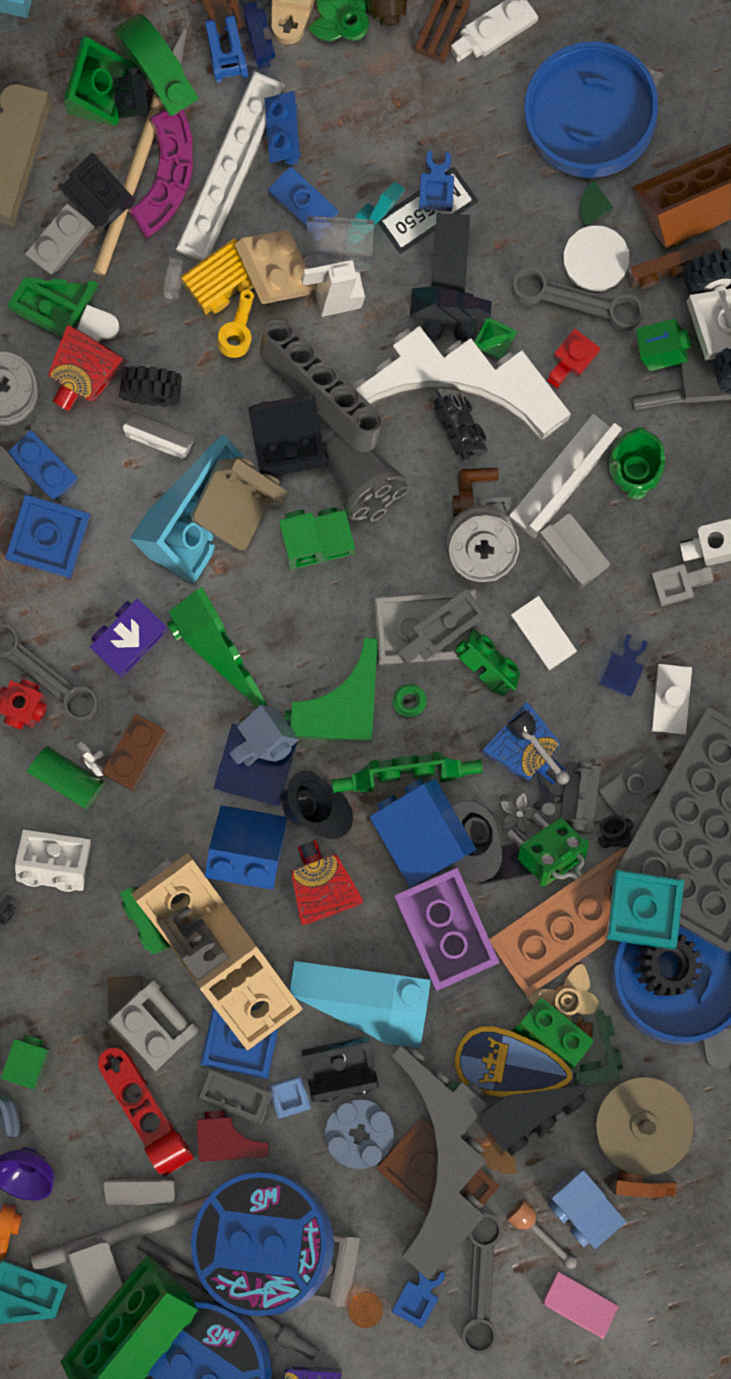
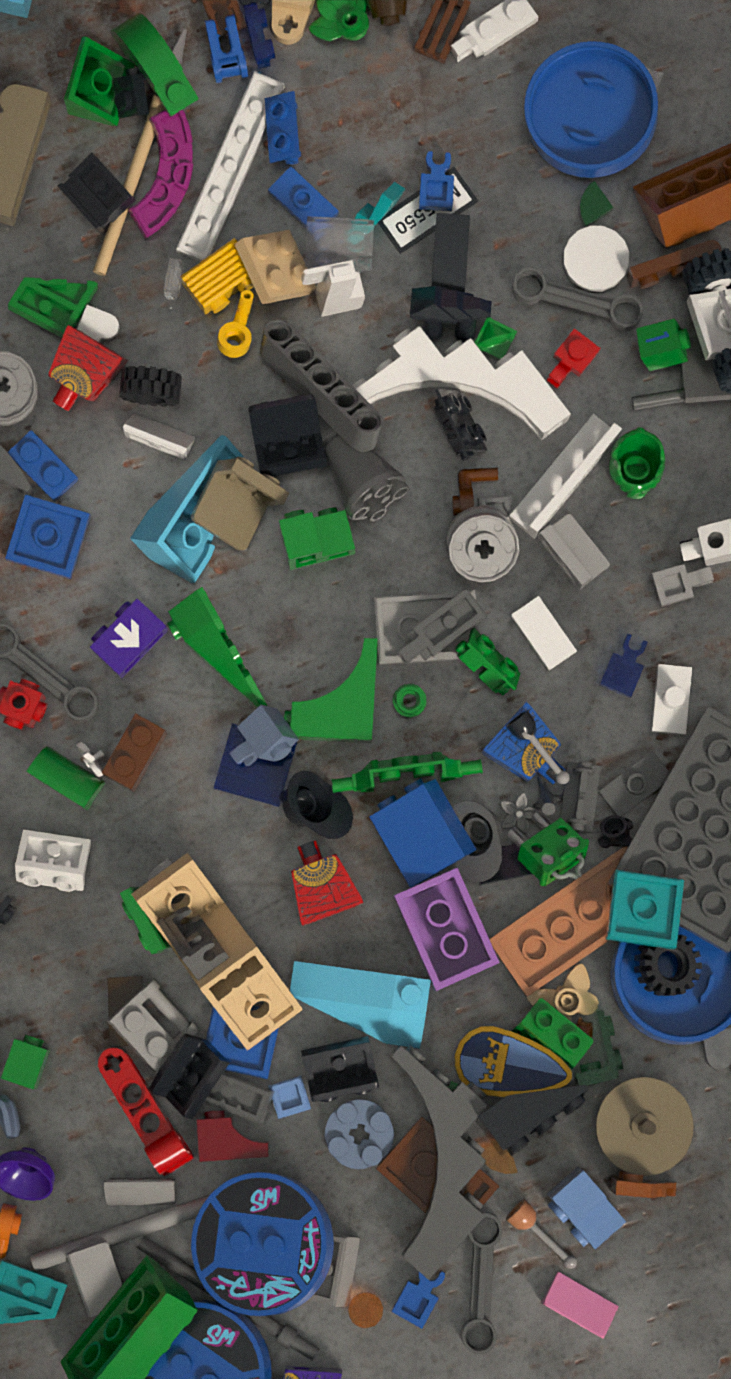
light grey plate [25,204,94,277] -> none
blue brick [205,805,287,890] -> none
none -> black bracket [149,1033,229,1119]

